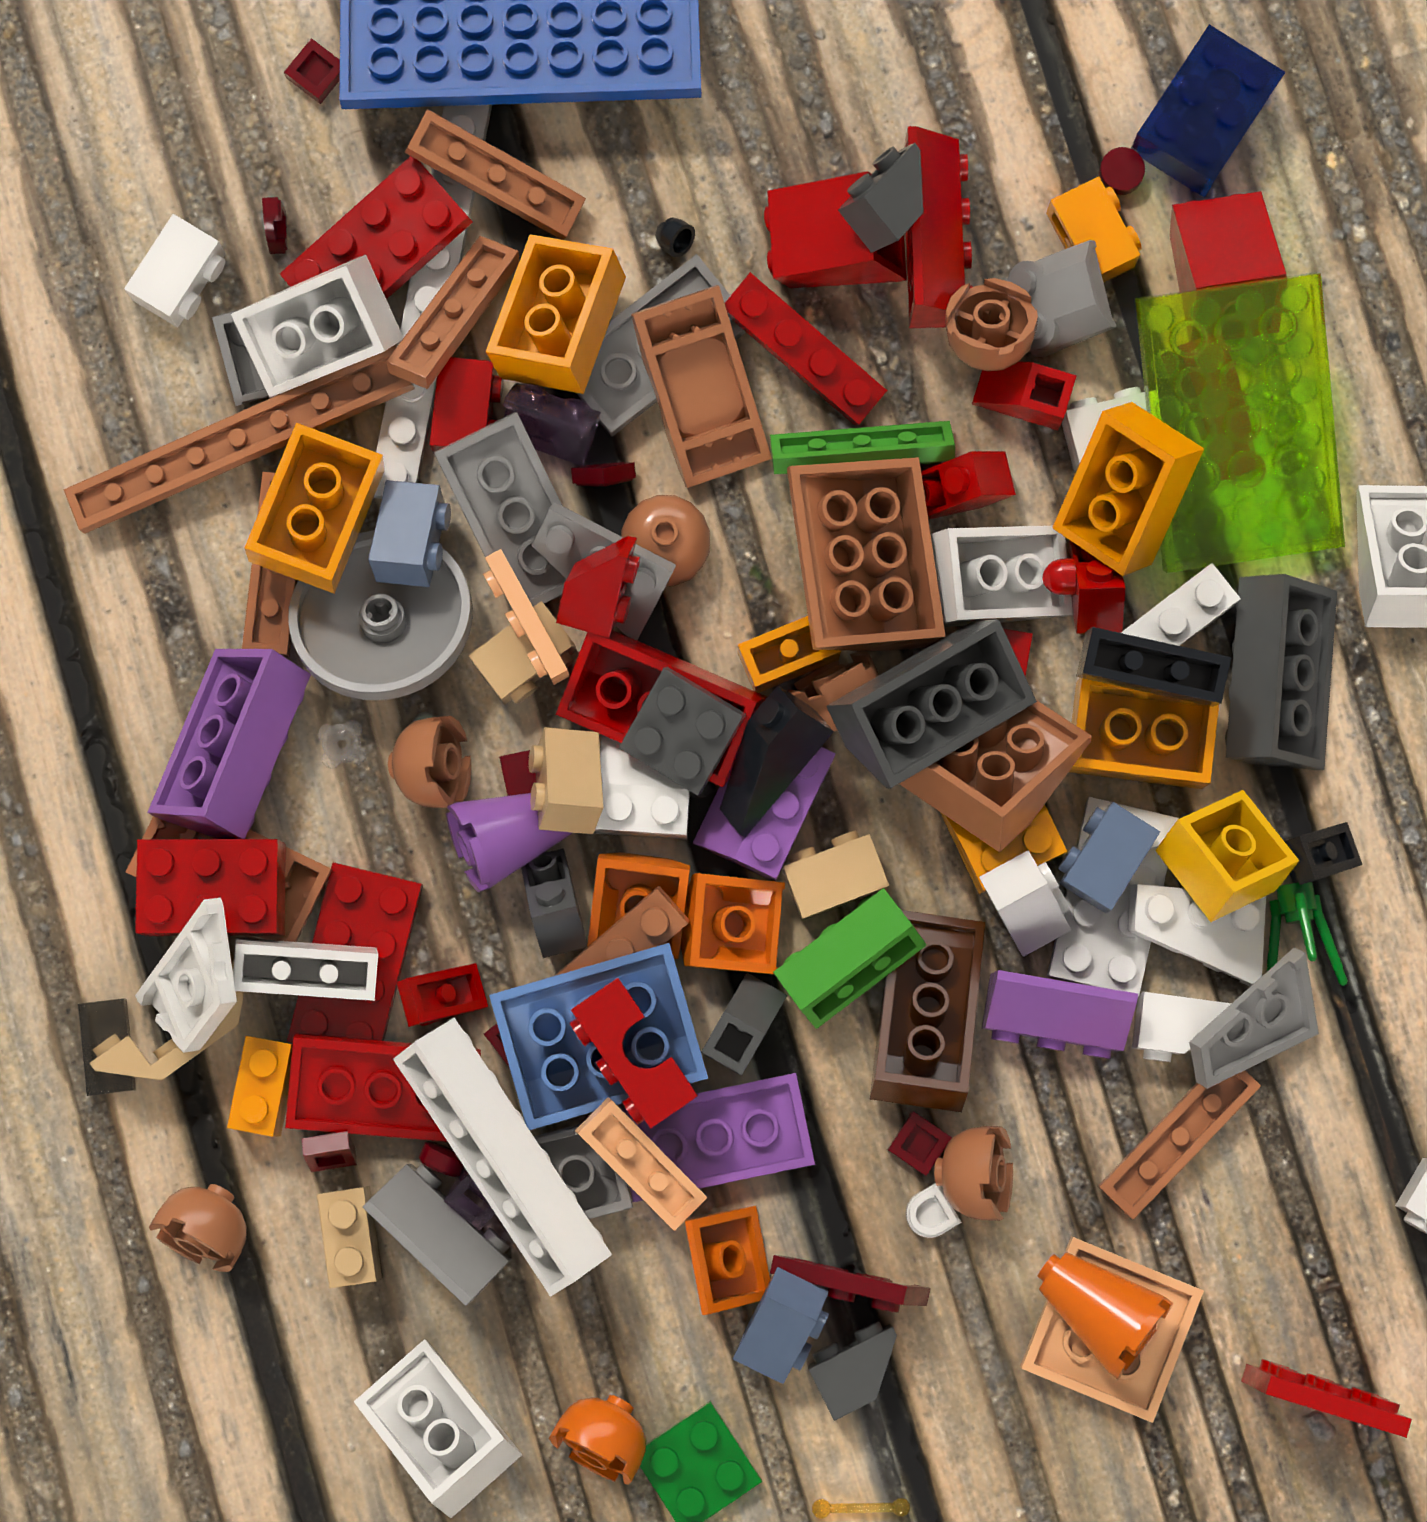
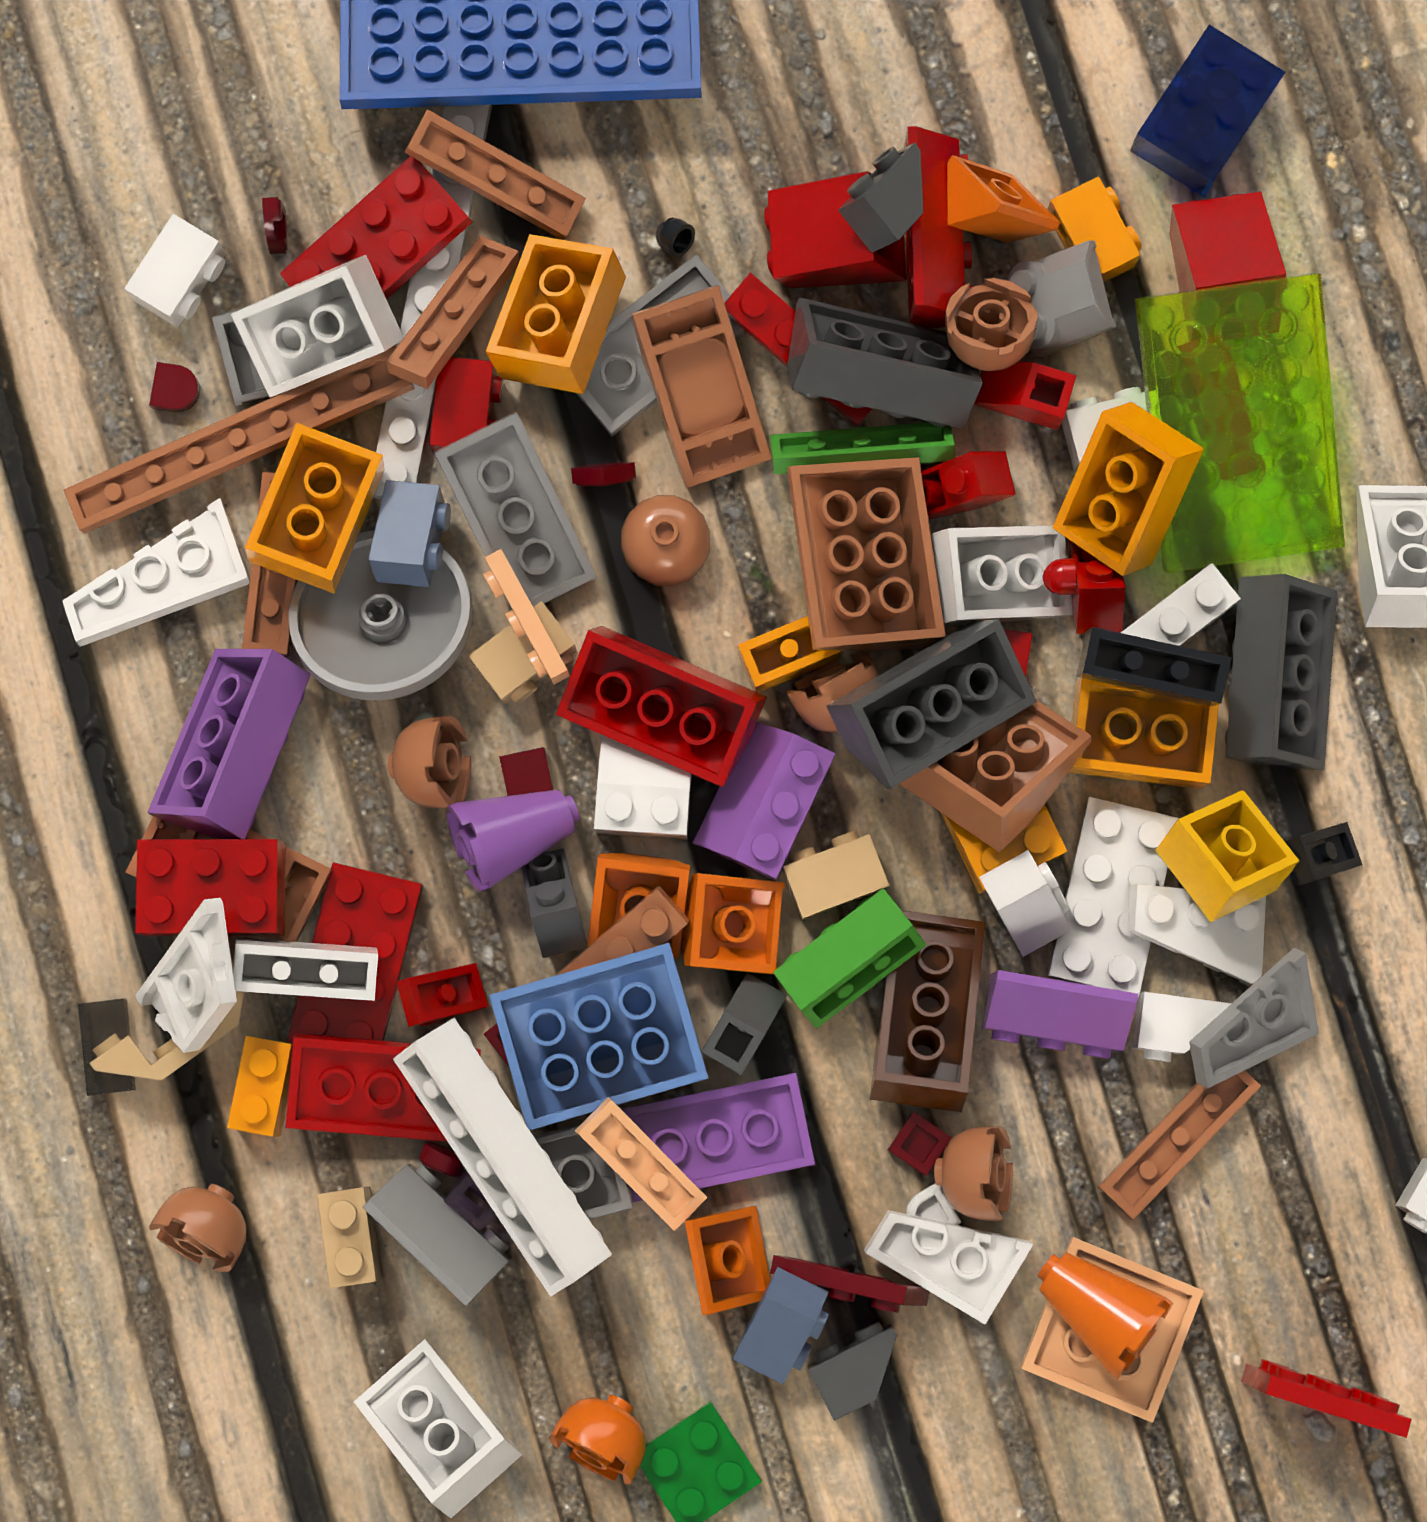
dark red tile [284,38,340,104] -> none
dark red tile [301,1131,357,1172] -> none
clear plate [318,720,367,769] -> none
bracket [503,383,601,466] -> none
tan brick [529,727,604,834] -> none
light grey wing [531,502,676,640] -> none
red slope [556,536,641,638] -> none
red arch [569,978,698,1129] -> none
dark grey plate [619,667,747,796] -> none
black slope [719,685,834,837] -> none
clear yellow hinge [812,1498,910,1519] -> none
sand blue brick [1058,802,1160,913] -> none
dark red tile [1099,147,1145,195] -> none
green plant [1267,882,1348,986] -> none
none -> white wing [62,498,250,647]
none -> dark red tile [149,362,200,413]
none -> dark grey slope [787,297,983,429]
none -> white wing [864,1210,1034,1324]
none -> orange slope [947,155,1061,243]

